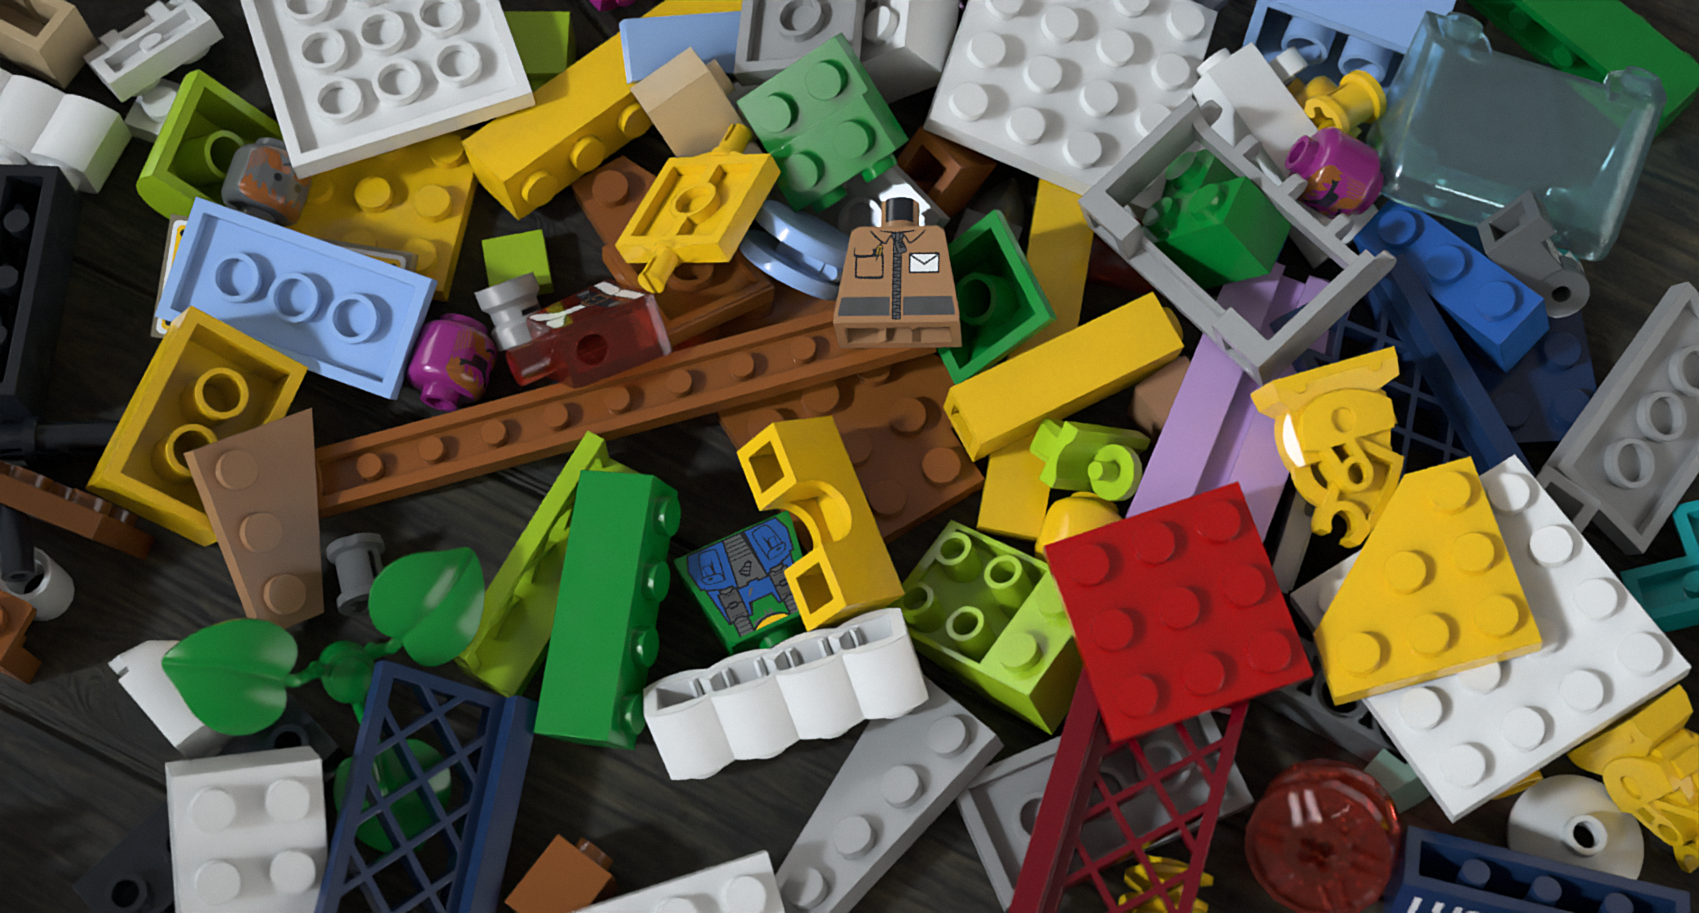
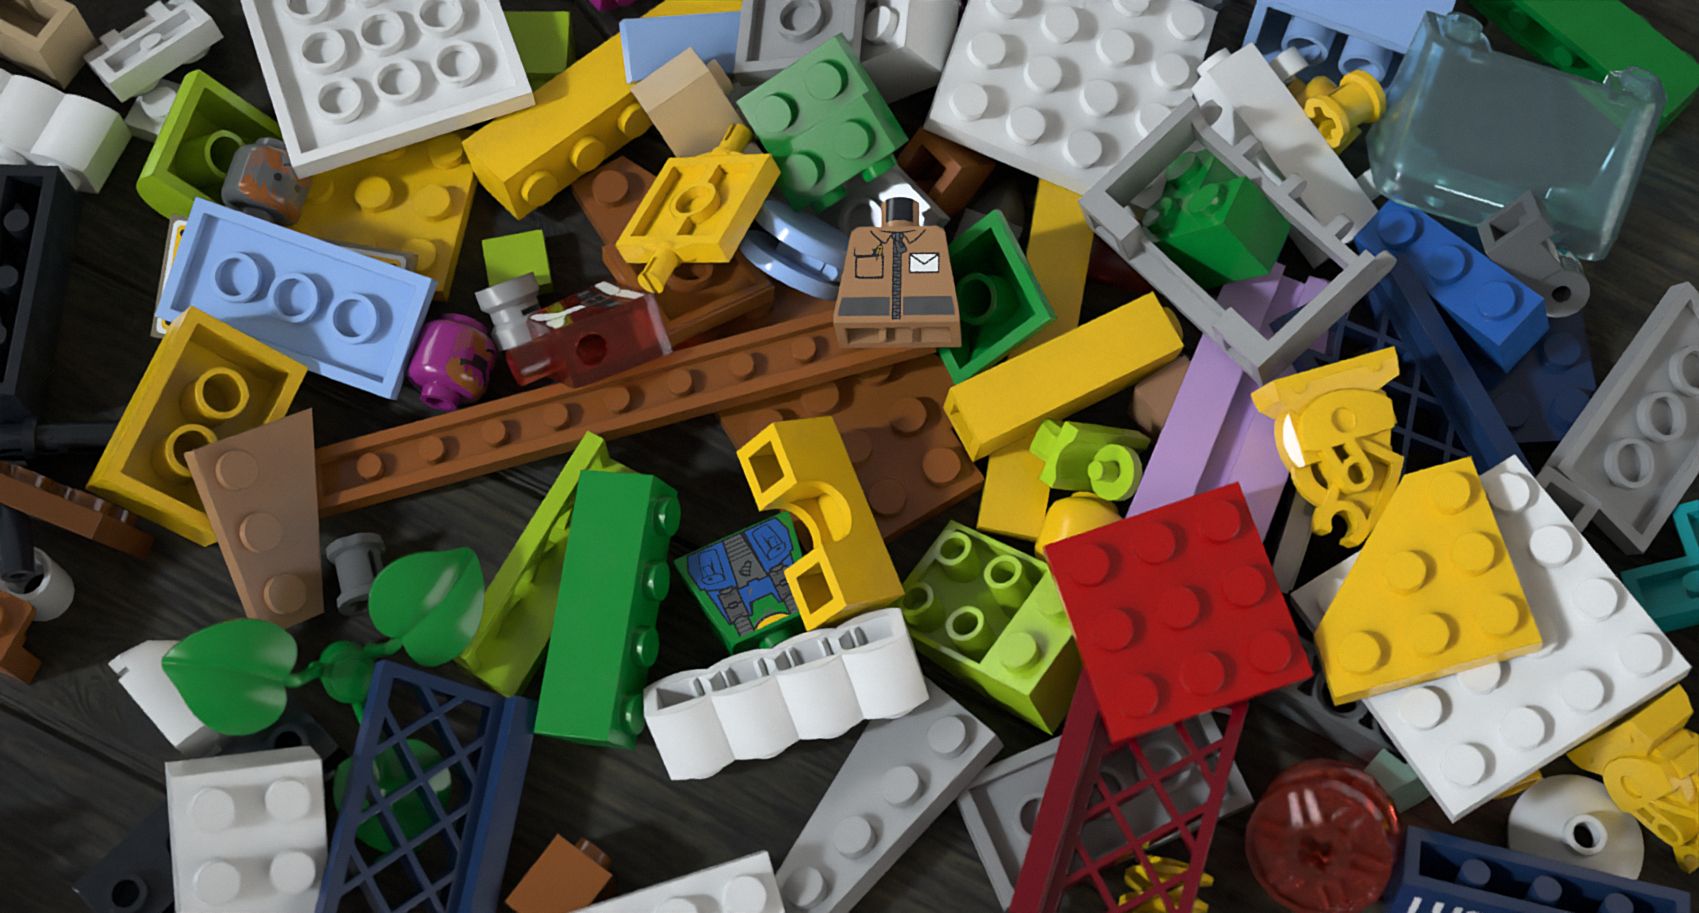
magenta head [1285,126,1384,220] -> none

